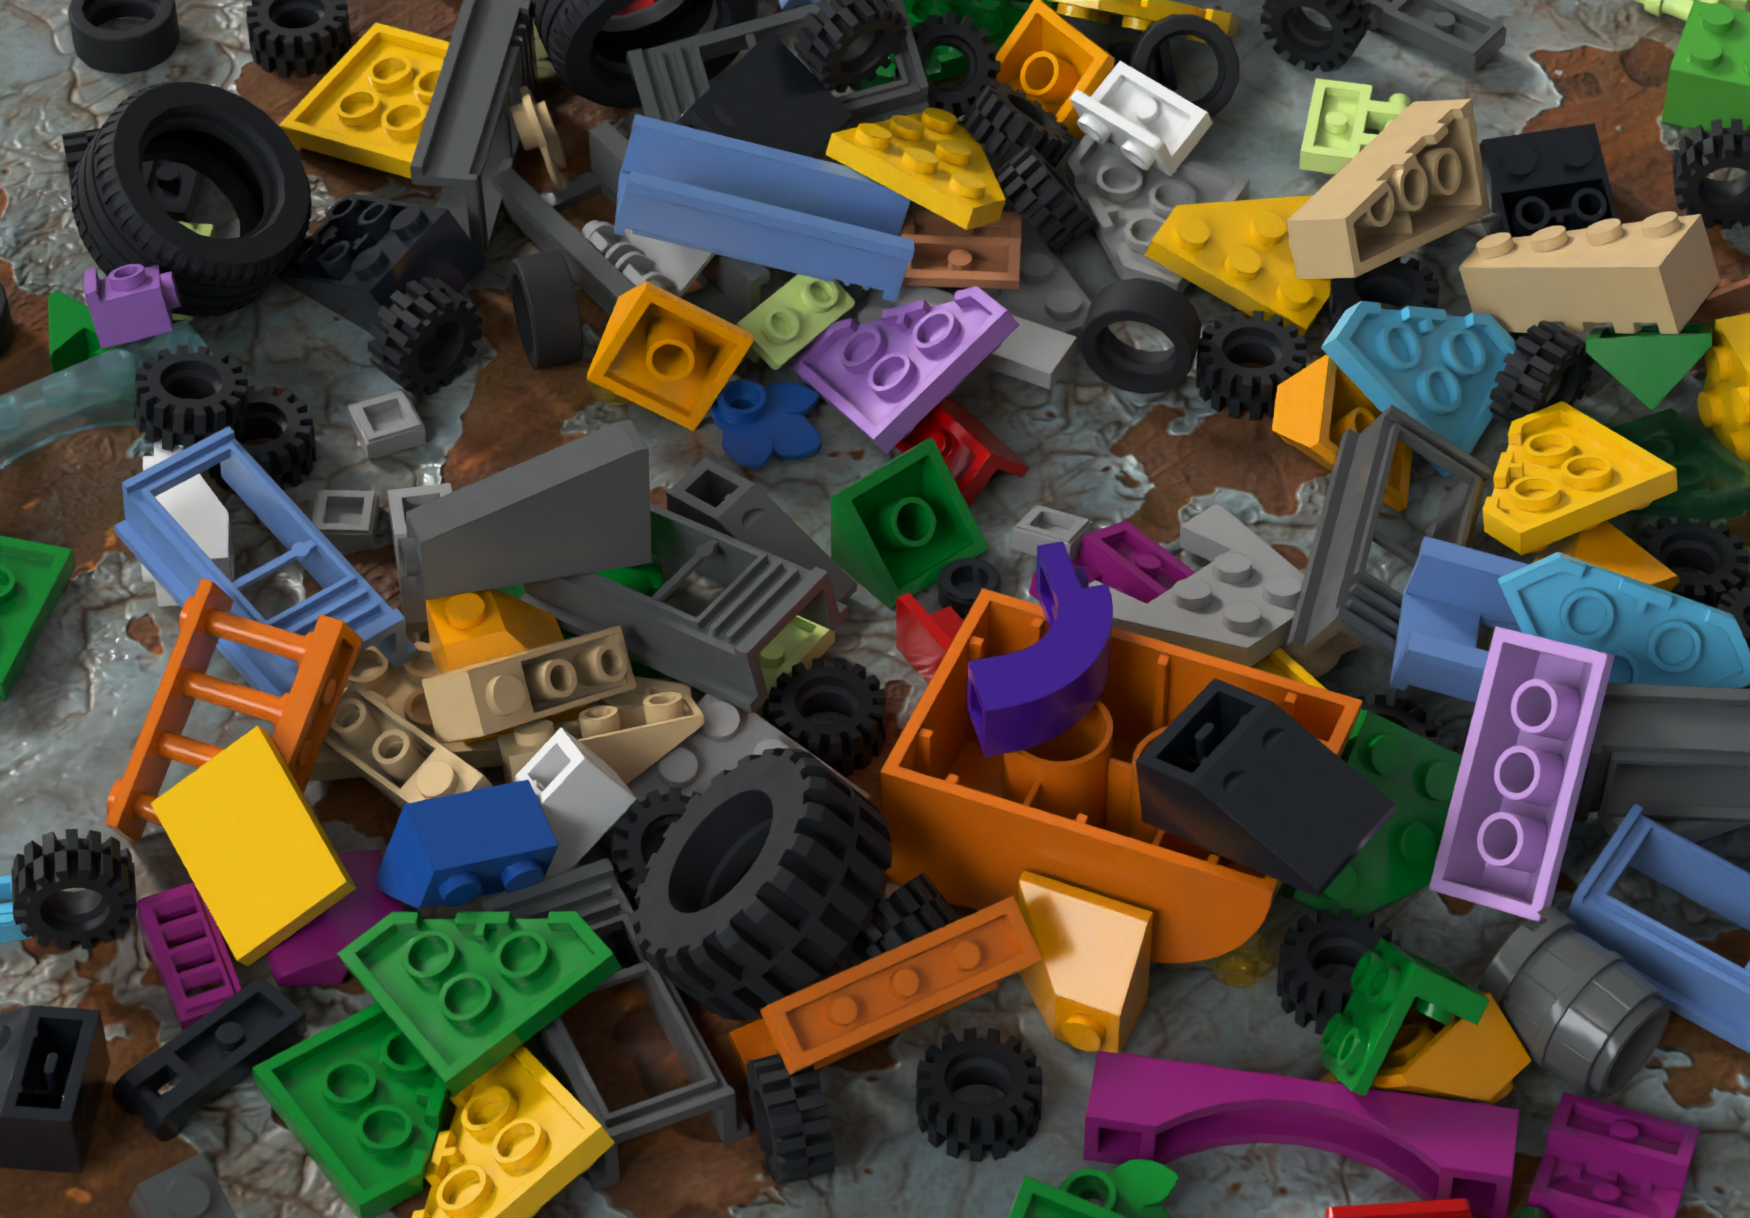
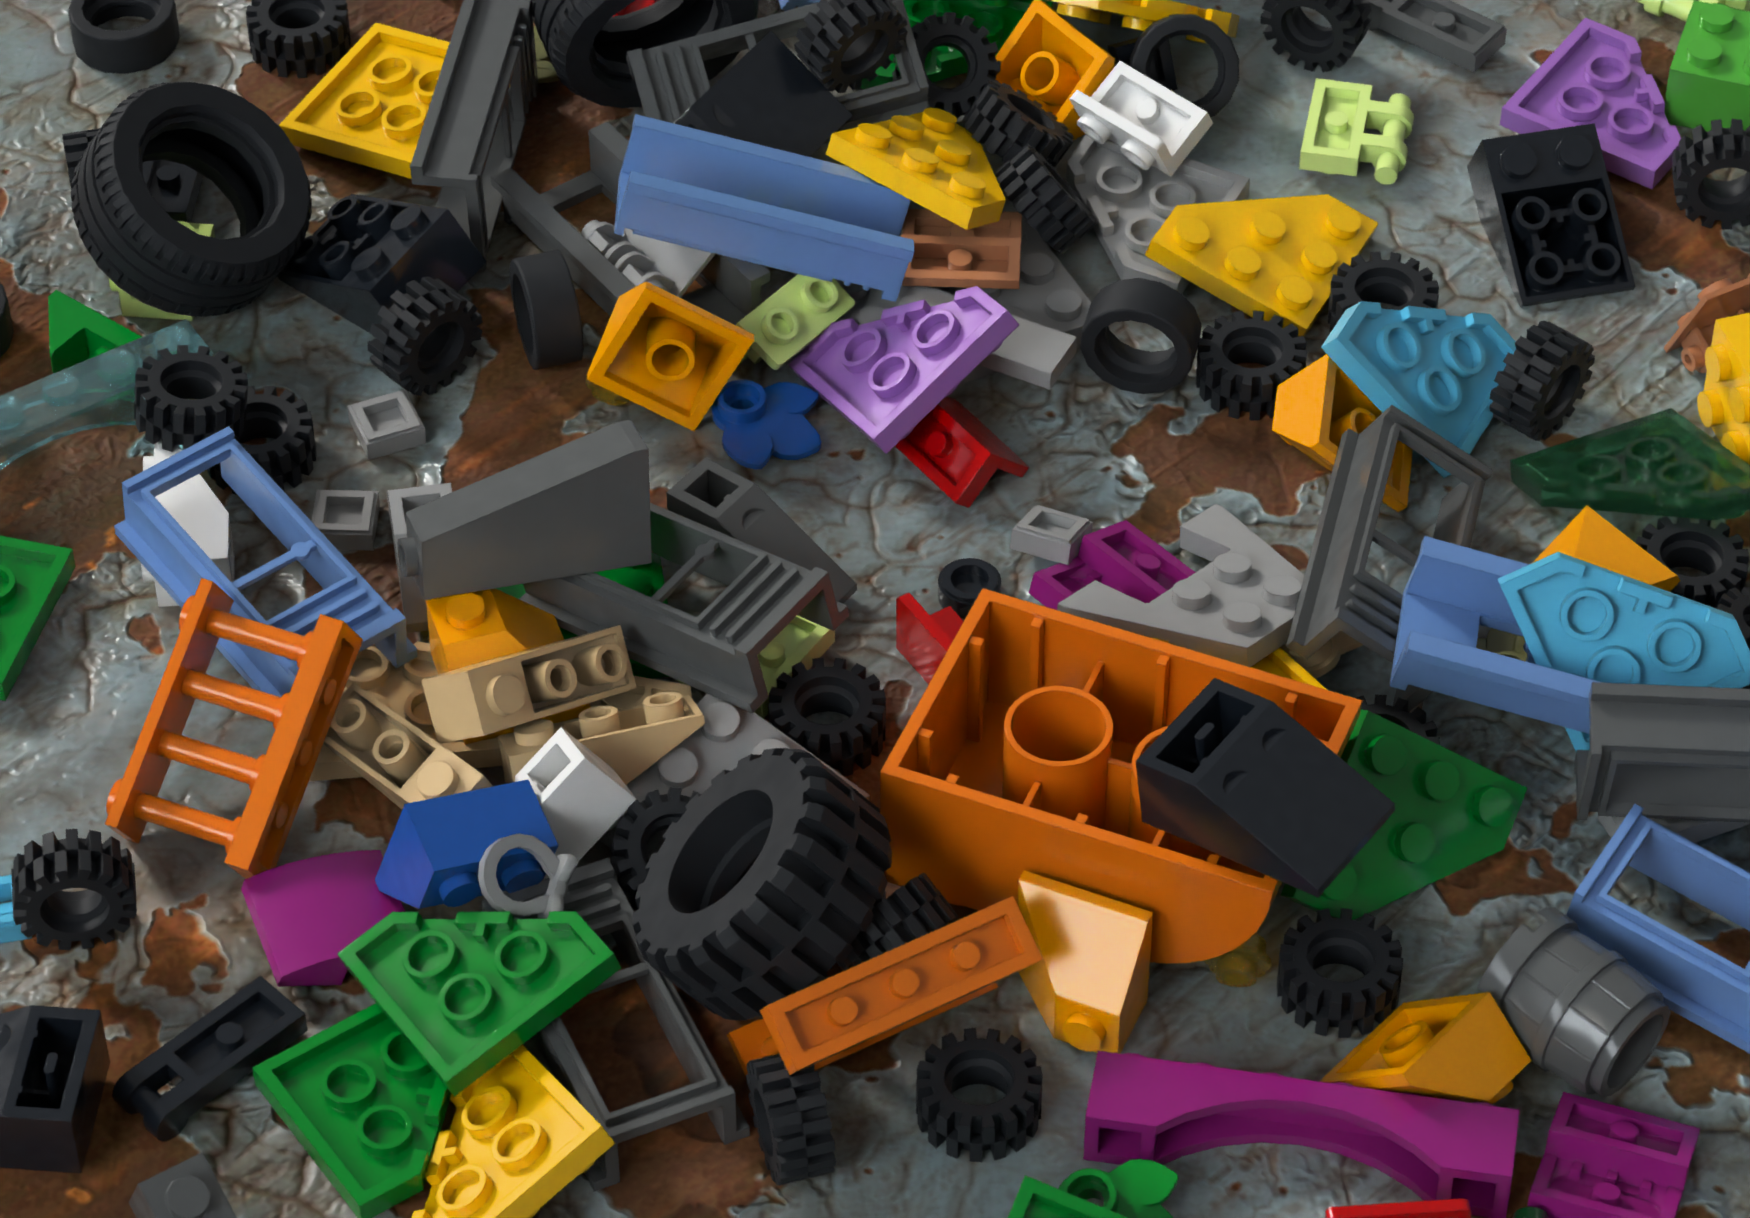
medium lavender brick [84,264,181,349] -> none
magenta slope [136,882,242,1030] -> none
yellow tile [150,725,357,967] -> none
tan plate [510,86,566,193] -> none
green slope [830,438,989,608] -> none
dark purple arch [967,541,1113,757] -> none
tan wedge [1287,99,1490,279] -> none
green bracket [1320,938,1490,1097] -> none
lavender slope [1429,626,1615,923] -> none
tan wedge [1459,211,1720,334] -> none
yellow plate [1482,401,1678,556] -> none
green slope [1586,321,1715,410] -> none
none -> light grey piece [478,833,578,919]
none -> medium lavender plate [1500,17,1681,189]

